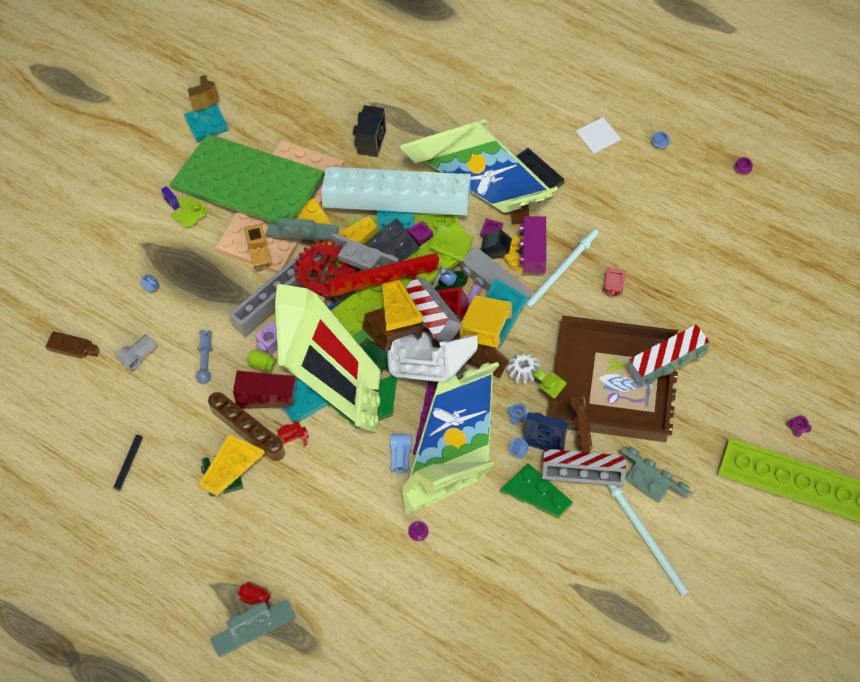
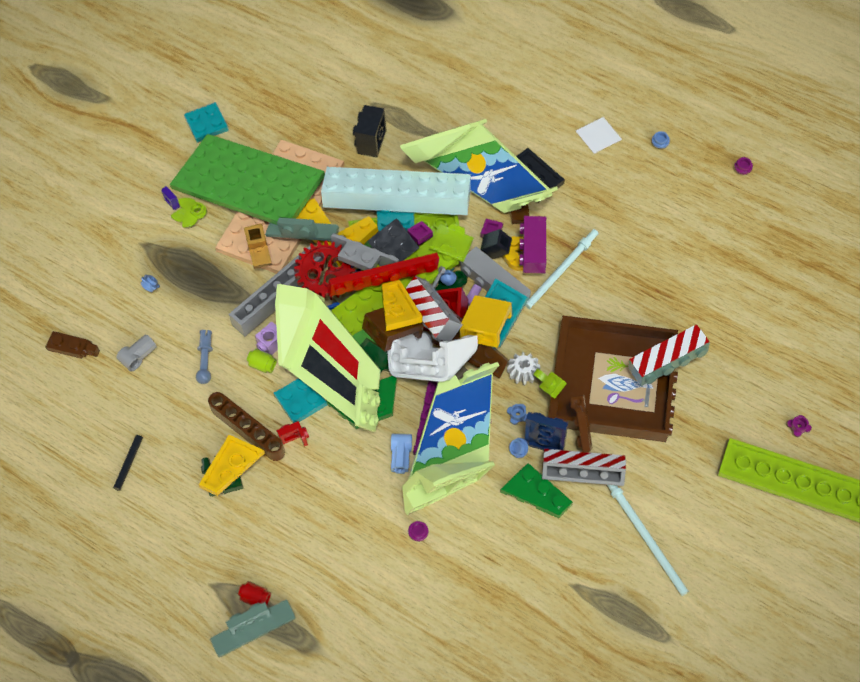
pearl gold brick [188,75,219,111] -> none
dark red wedge [233,370,297,409] -> none
bracket [604,268,626,296] -> none
sand green bracket [620,446,693,502] -> none

